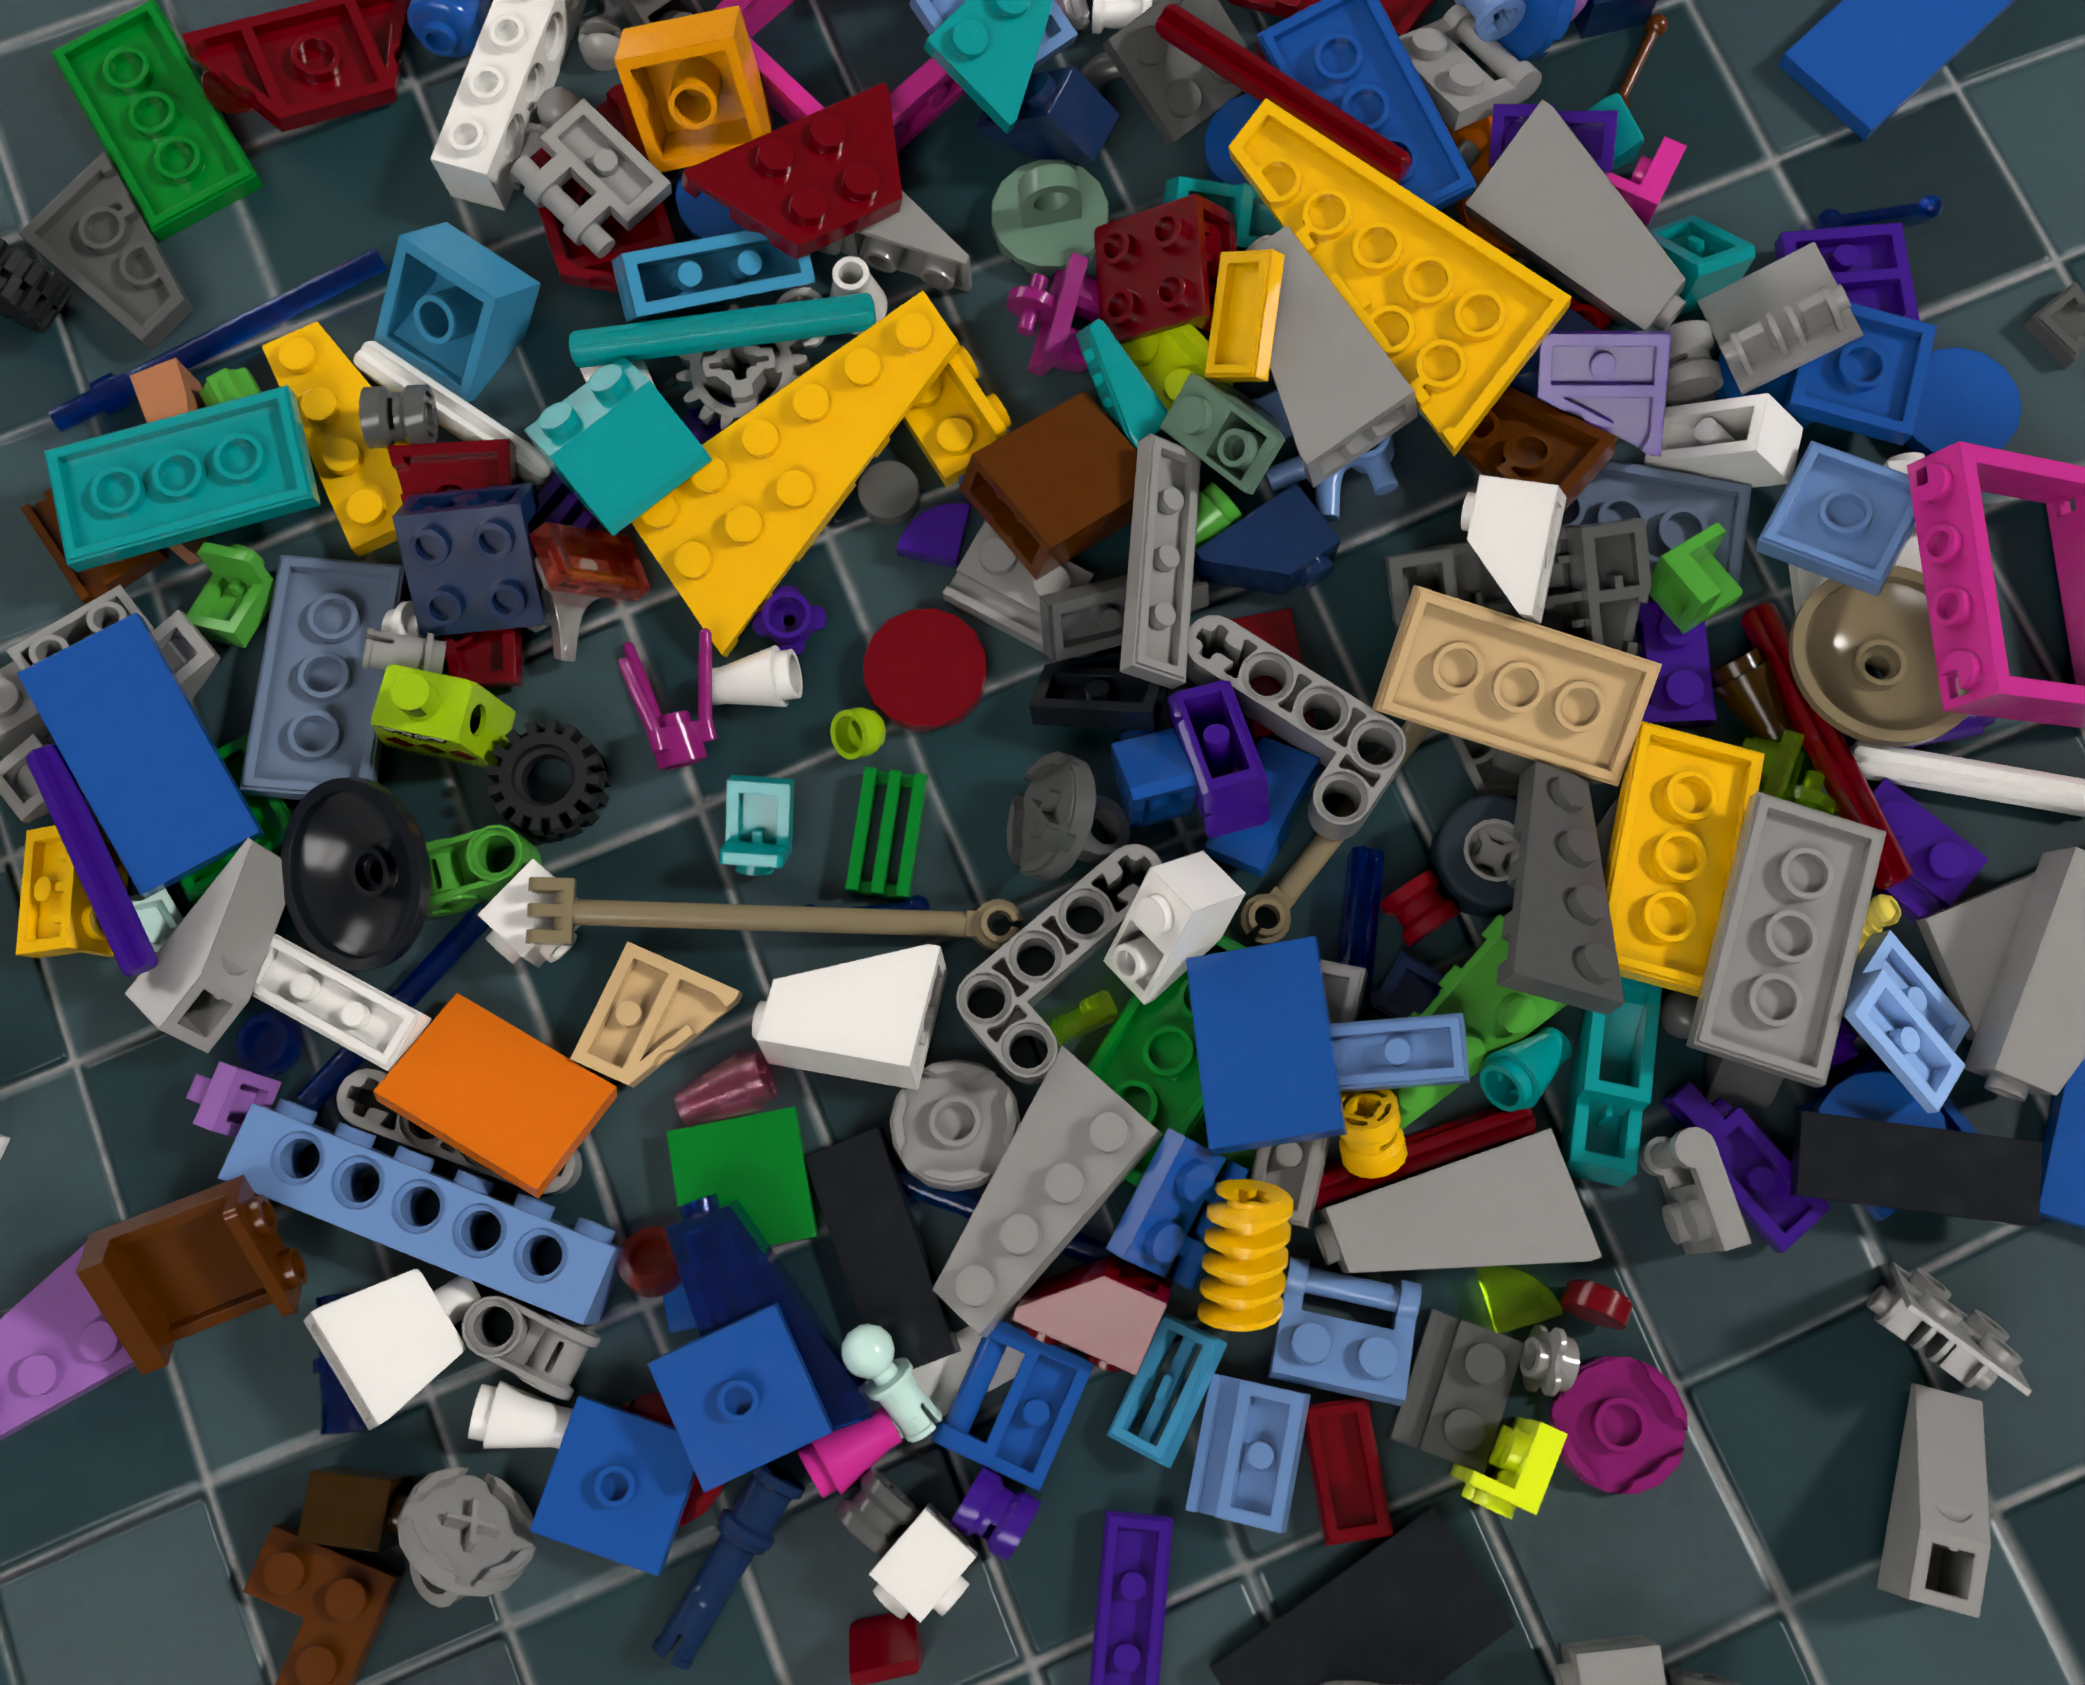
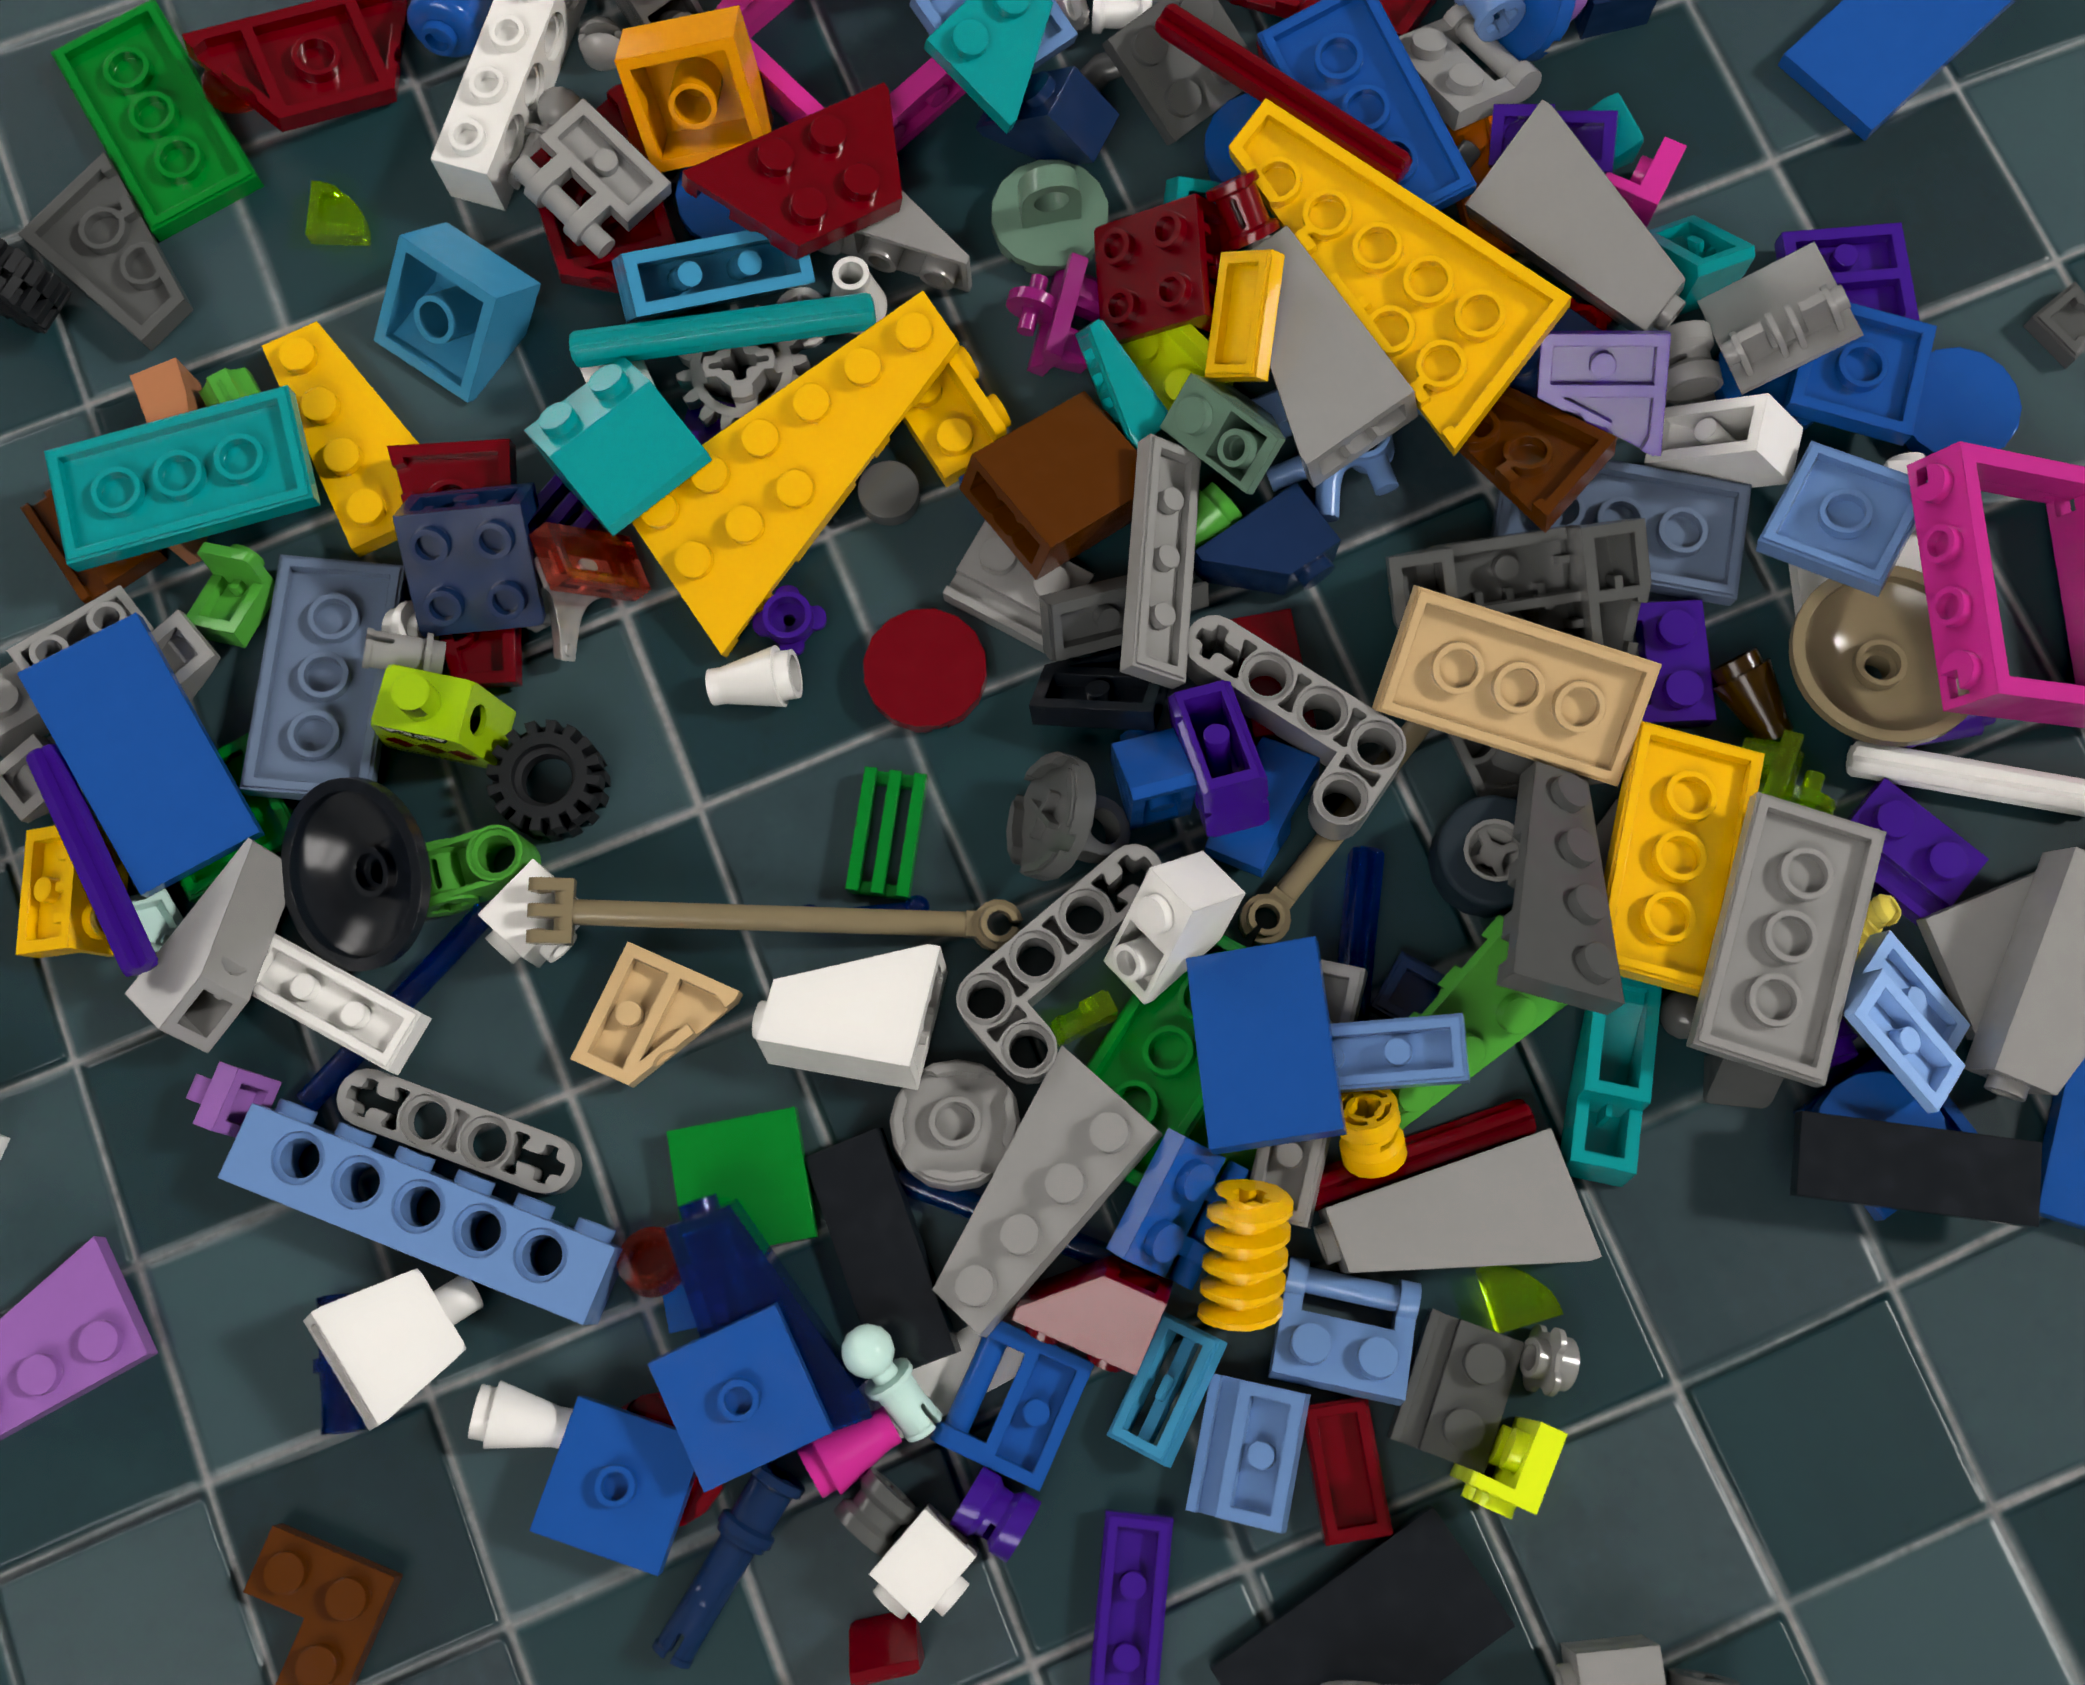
clear blue bar [48,247,388,432] -> none
reddish brown panel [76,1175,307,1375] -> none
clear blue plate [236,1011,304,1076] -> none
dark brown brick [297,1465,412,1552] -> none
white axle [353,341,555,491] -> none
dark grey wheel [359,384,438,449] -> none
orange tile [373,993,618,1199] -> none
light grey tile [397,1467,536,1608] -> none
light grey piece [462,1295,601,1401] -> none
magenta plant [618,628,717,771] -> none
clear pink cone [674,1050,777,1127] -> none
teal bracket [719,775,795,875] -> none
lime hinge [830,707,886,760] -> none
dark purple tile [896,503,971,568] -> none
dark red wheel [1379,869,1462,947] -> none
white slope [1461,475,1567,624] -> none
teal cone [1480,1027,1572,1112] -> none
magenta tile [1549,1356,1688,1494] -> none
dark red tile [1560,1279,1633,1330] -> none
reddish brown hinge [1617,13,1668,109] -> none
light grey plate [1638,1127,1751,1255] -> none
bright green panel [1649,522,1743,634] -> none
dark purple hinge [1661,1082,1831,1253] -> none
dark red axle [1741,602,1912,890] -> none
clear blue hinge [1815,195,1943,229] -> none
light grey hinge [1867,1261,2032,1396] -> none
light grey slope [1877,1383,1991,1618] -> none
none -> clear neon green tile [305,180,371,246]
none -> dark red bush [1205,168,1281,251]

